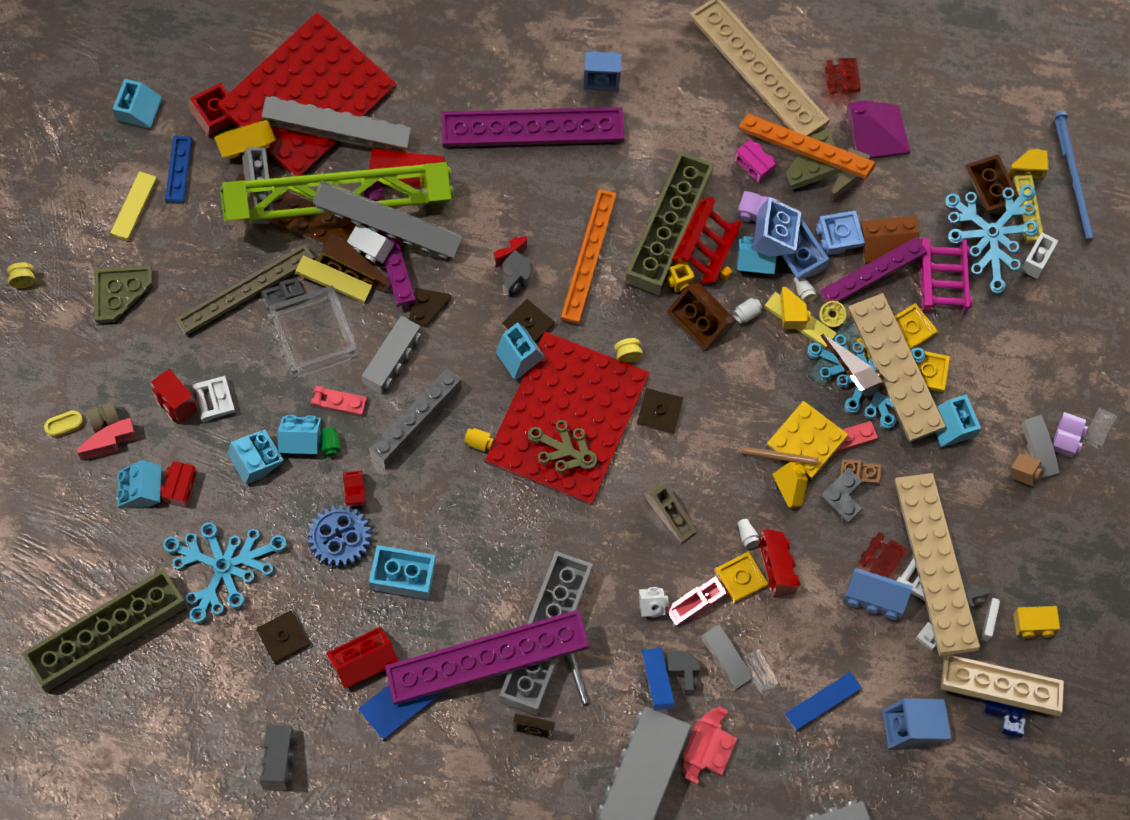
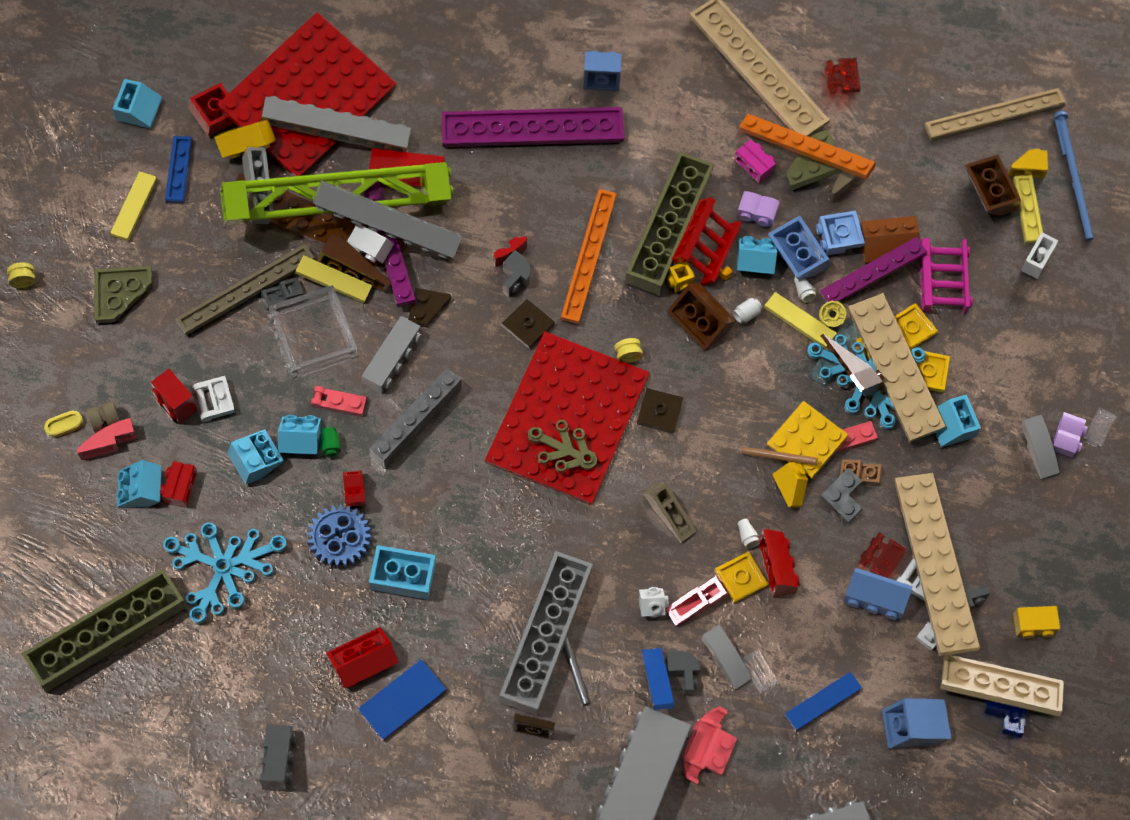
dark brown plate [256,610,310,664] -> none
magenta plate [385,609,590,705] -> none
yellow brick [464,428,494,452] -> none
medium azure slope [496,322,545,381] -> none
medium blue slope [752,197,801,257] -> none
yellow slope [780,287,810,329] -> none
magenta slope [846,100,911,159] -> none
medium azure plant [945,185,1039,294] -> none
white tile [981,598,1000,642] -> none
medium nougat brick [1011,453,1044,487] -> none
none -> tan tile [924,88,1065,141]

